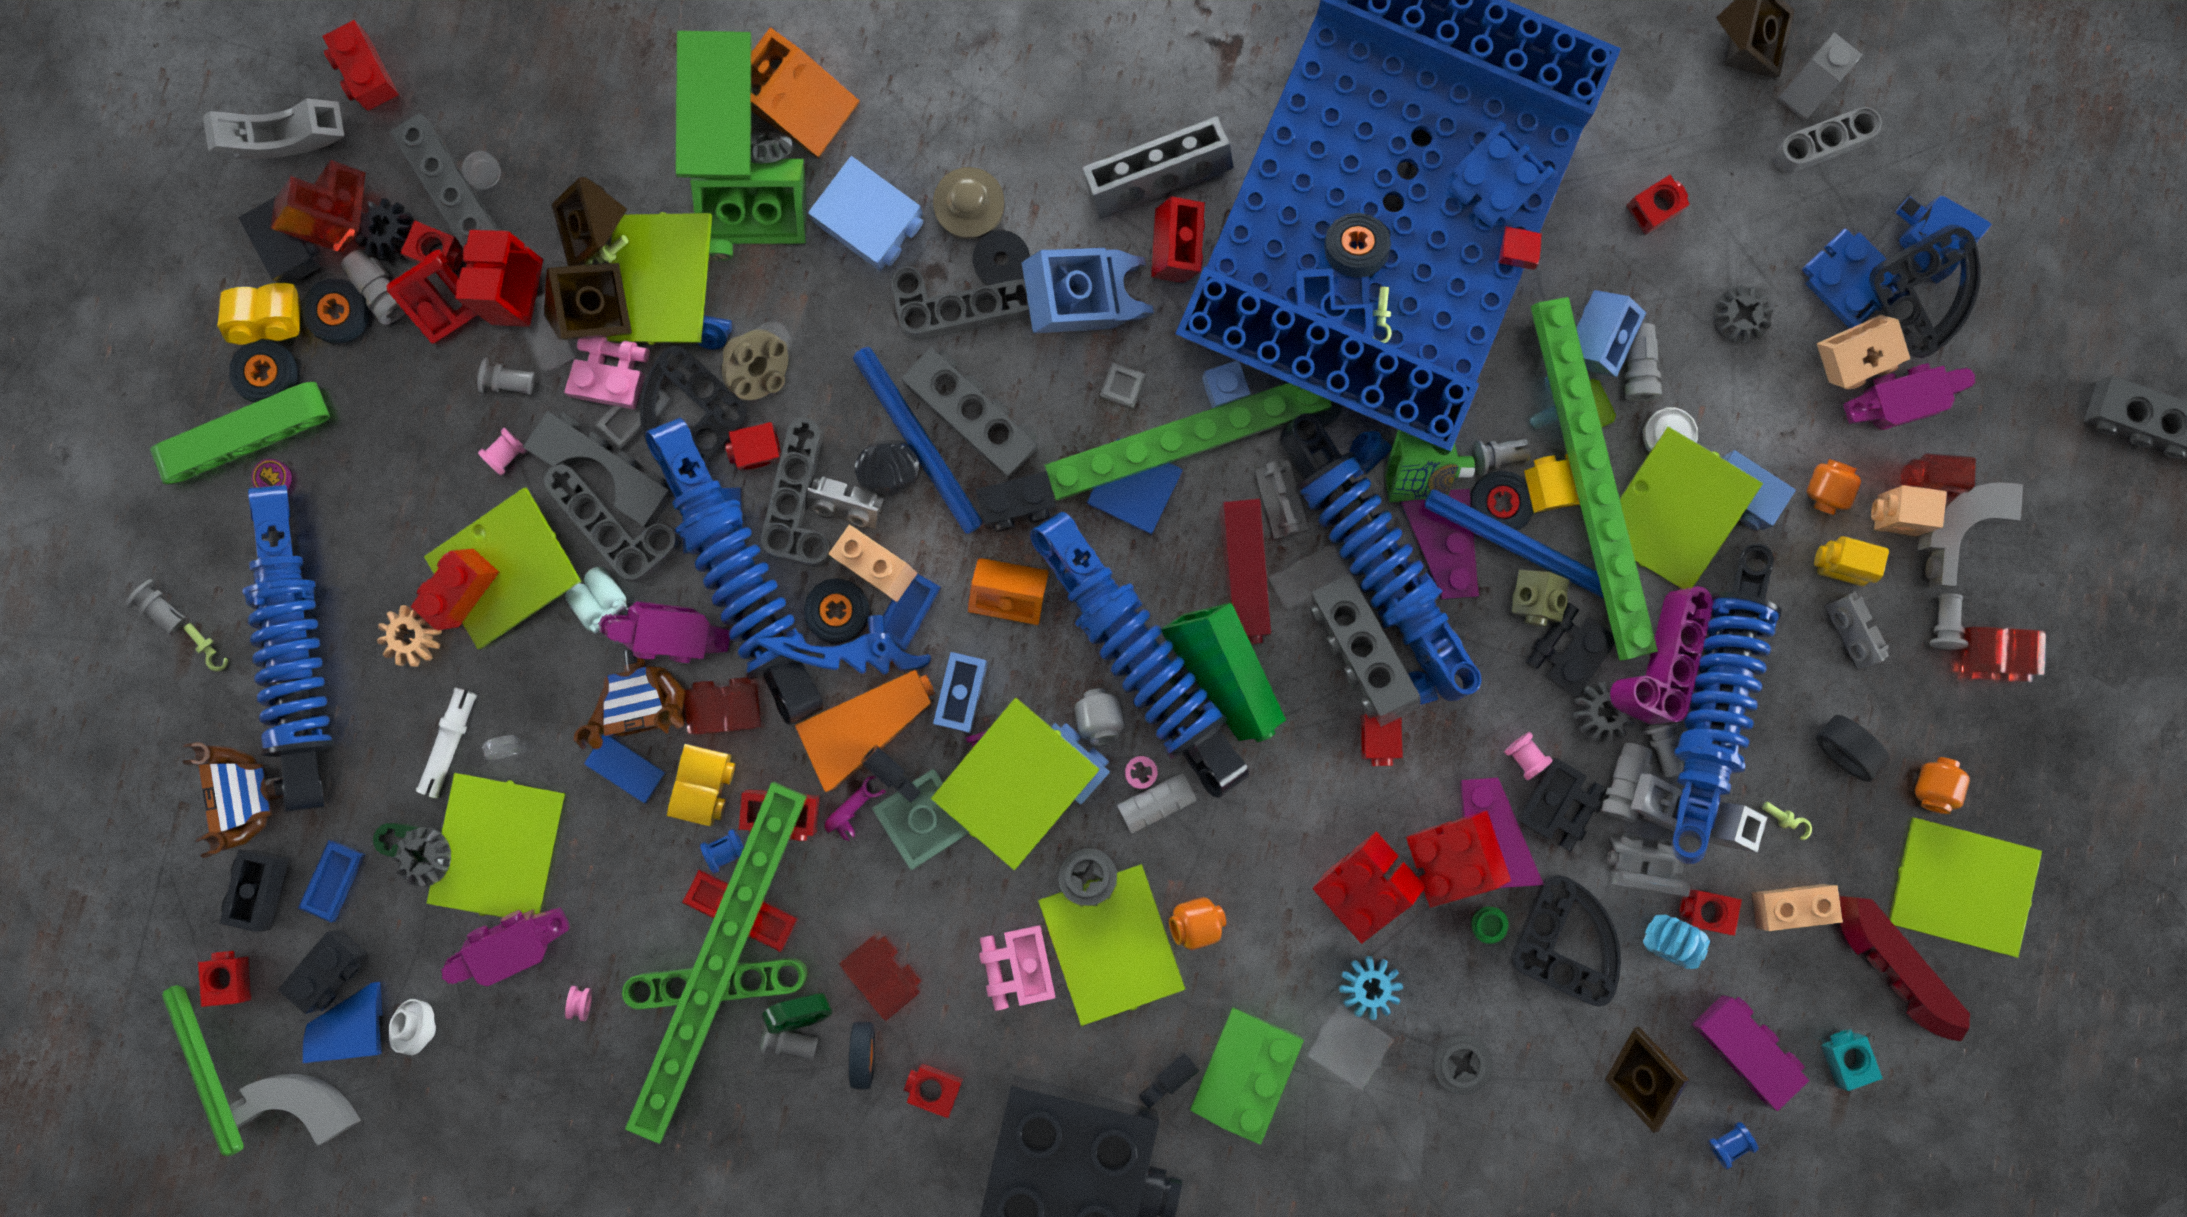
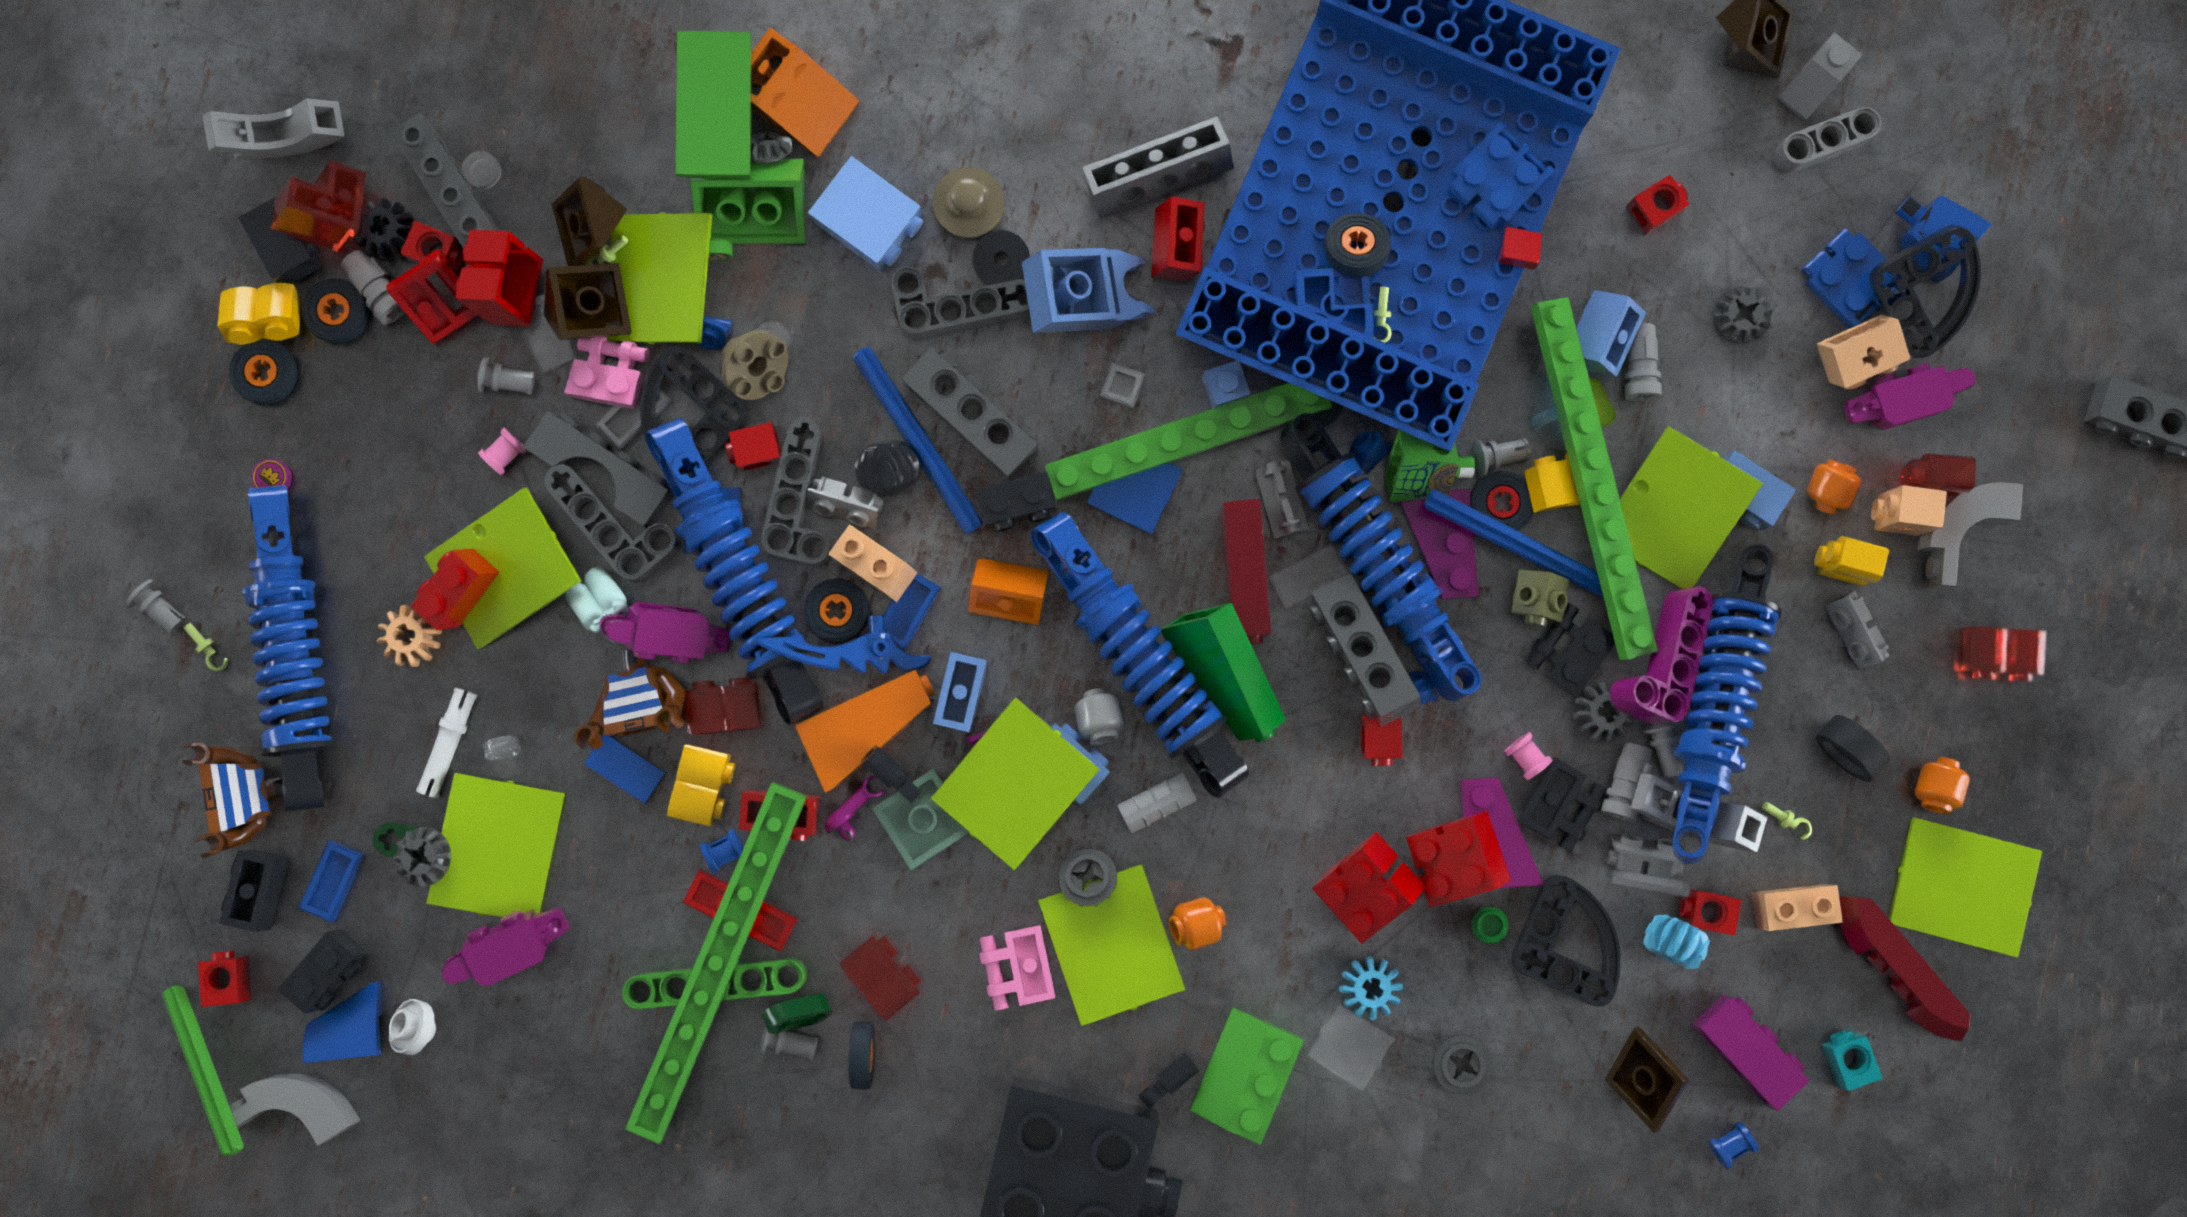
bright green beam [150,382,330,485] -> none
red brick [322,20,399,111] -> none
bright pink bush [565,986,592,1022] -> none
red brick [903,1063,963,1119] -> none
bright pink bush [1125,756,1158,789] -> none
white plate [1643,407,1698,453] -> none
light grey pin [1930,593,1968,650] -> none

